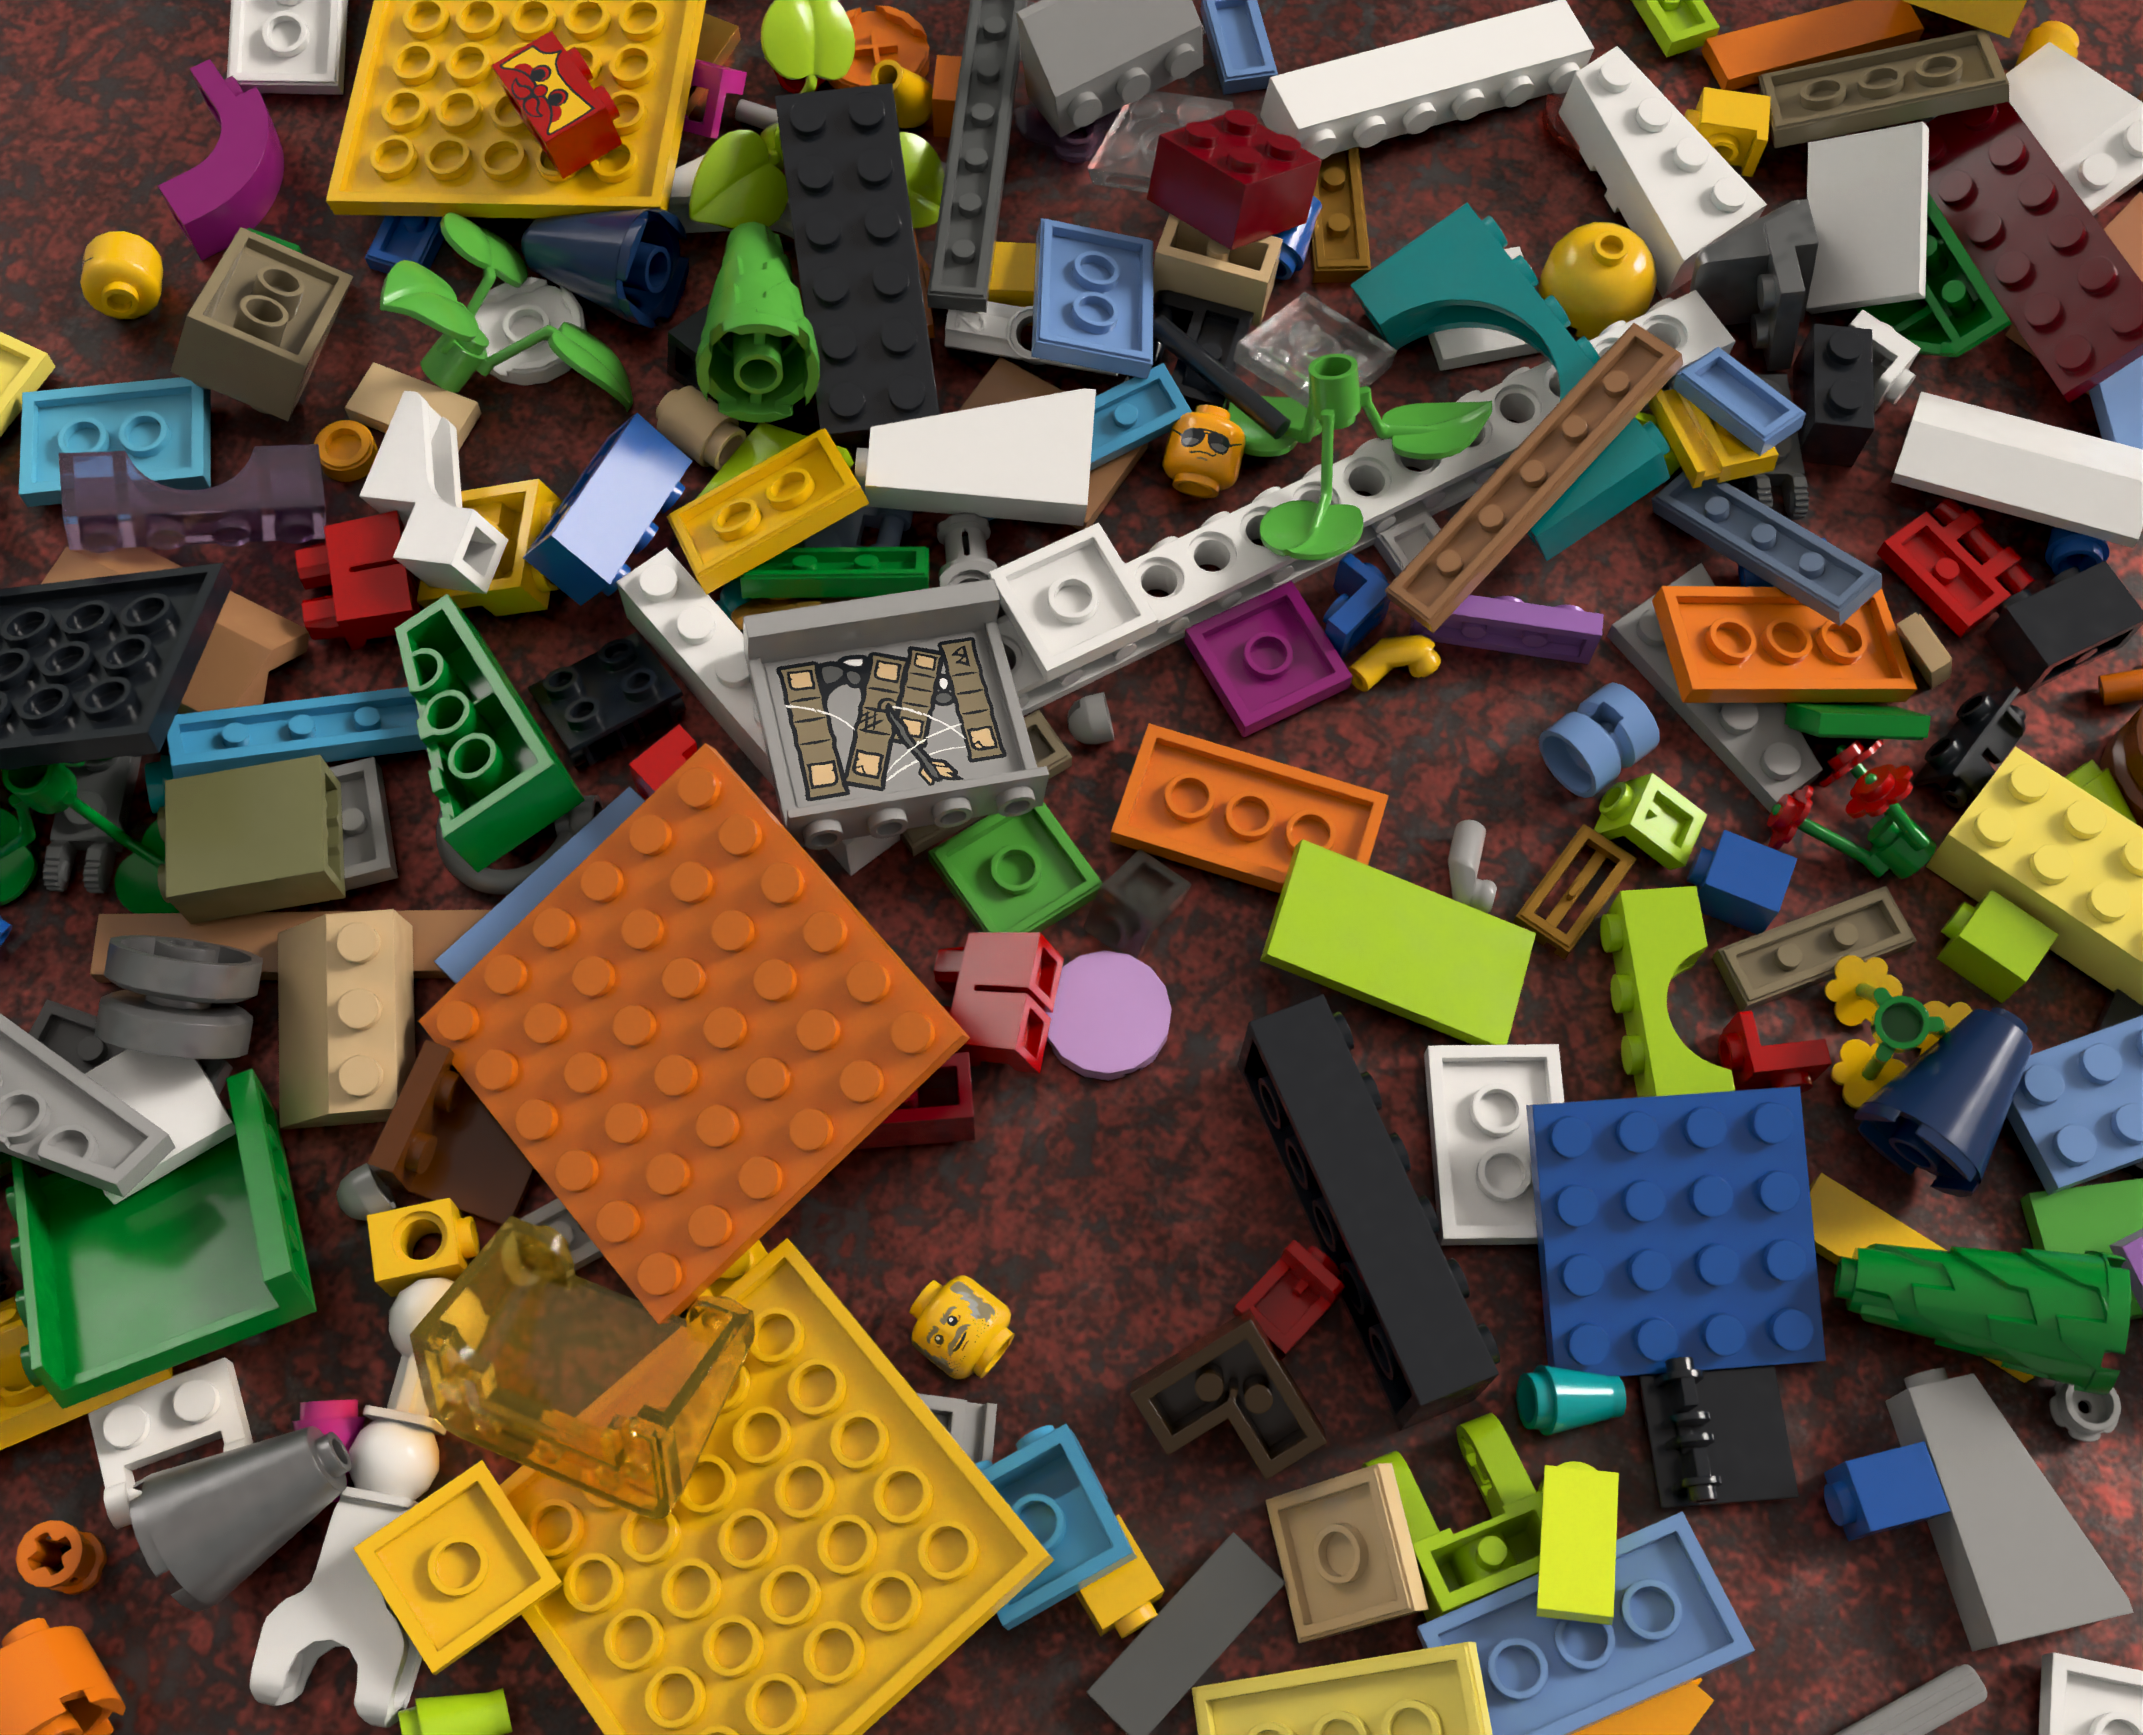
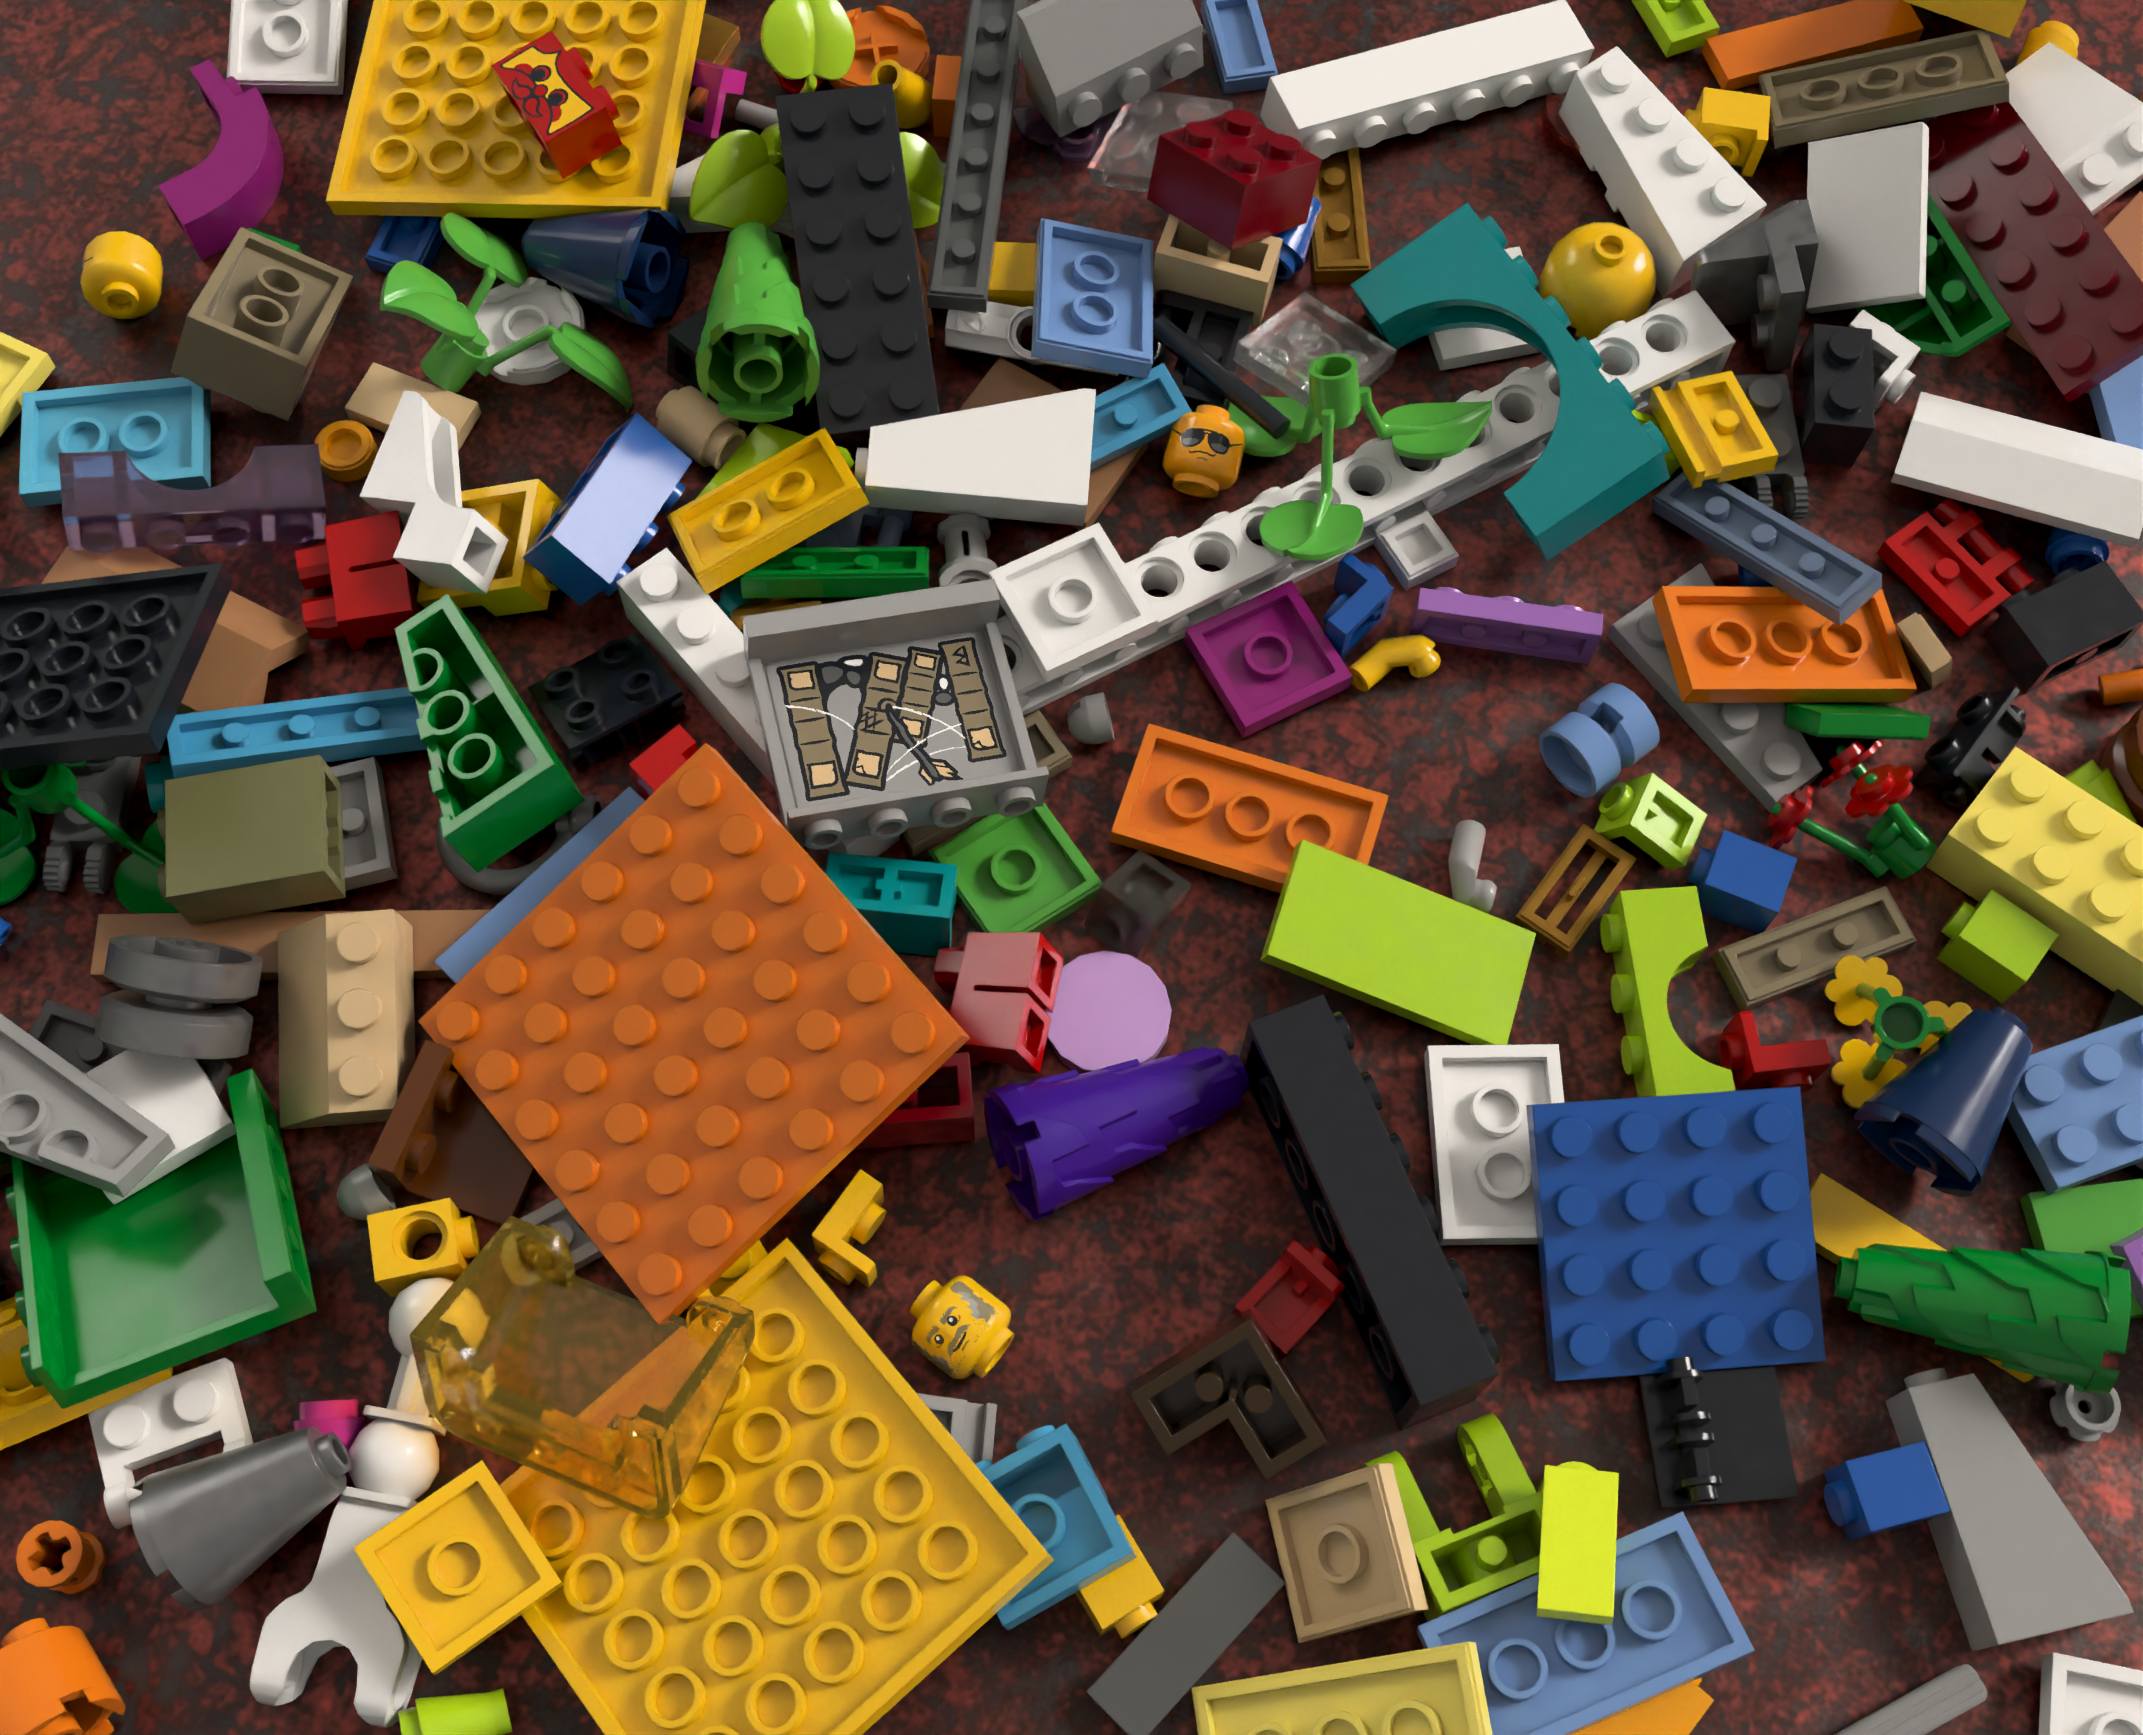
medium nougat tile [1385,323,1683,633] -> none
teal cone [1516,1365,1626,1436] -> none
medium blue tile [1673,347,1806,456] -> none
none -> yellow bracket [811,1169,886,1288]
none -> teal hinge [825,852,957,956]
none -> dark purple cone [984,1047,1249,1221]

